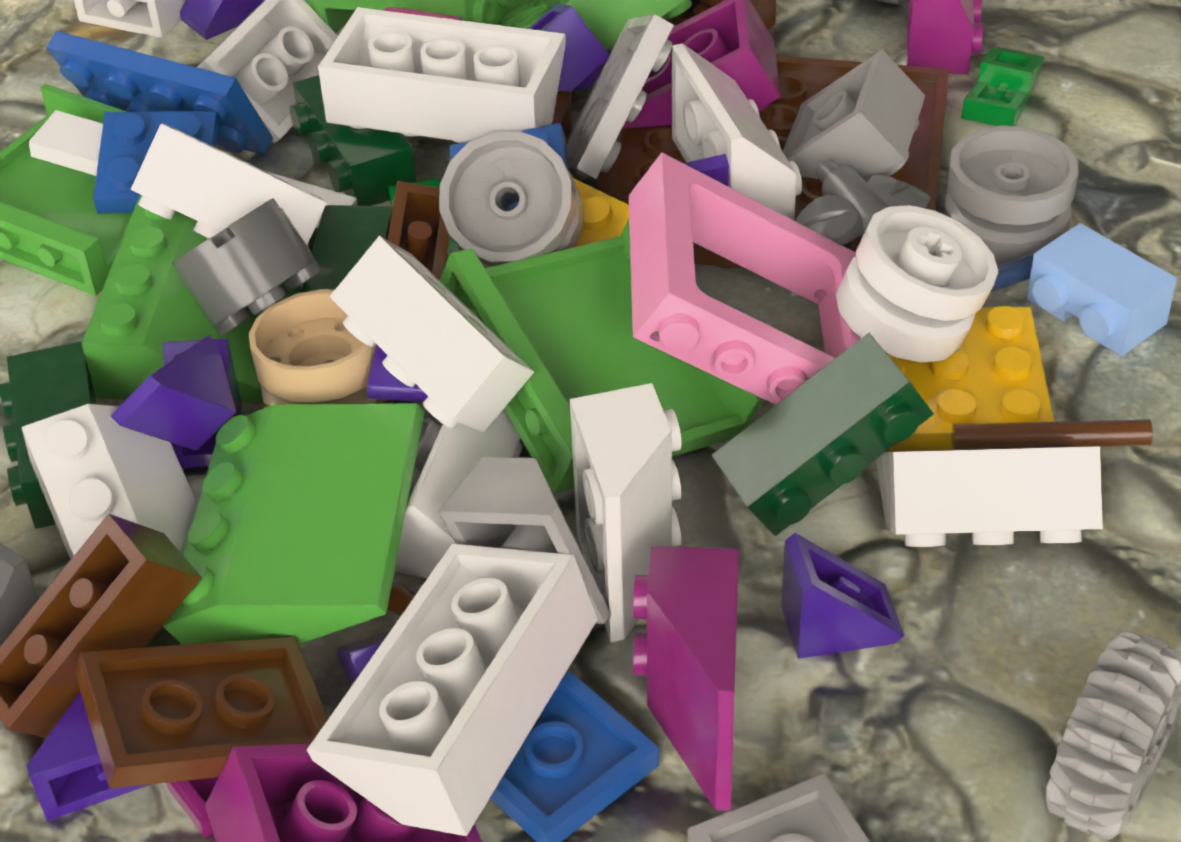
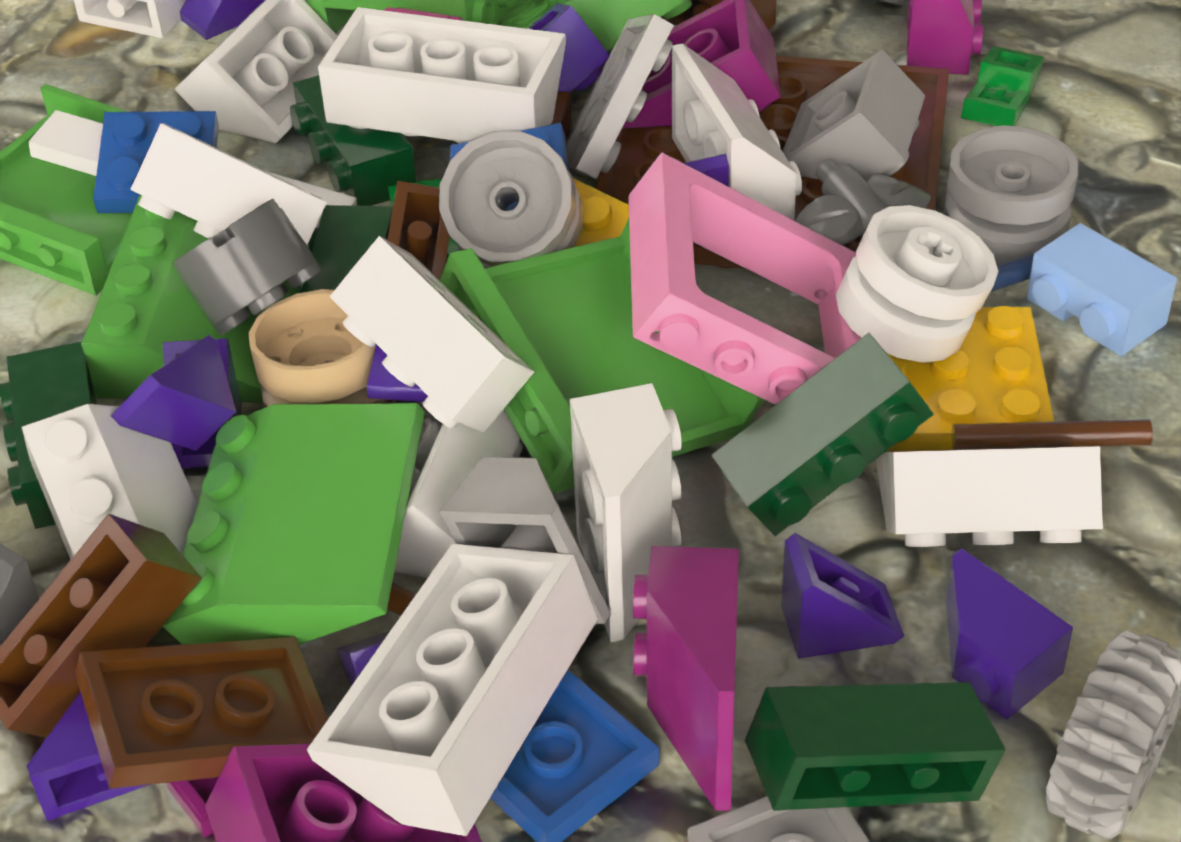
blue plate [46,31,273,155] -> none
none -> dark green brick [744,682,1006,811]
none -> dark purple slope [946,548,1073,720]

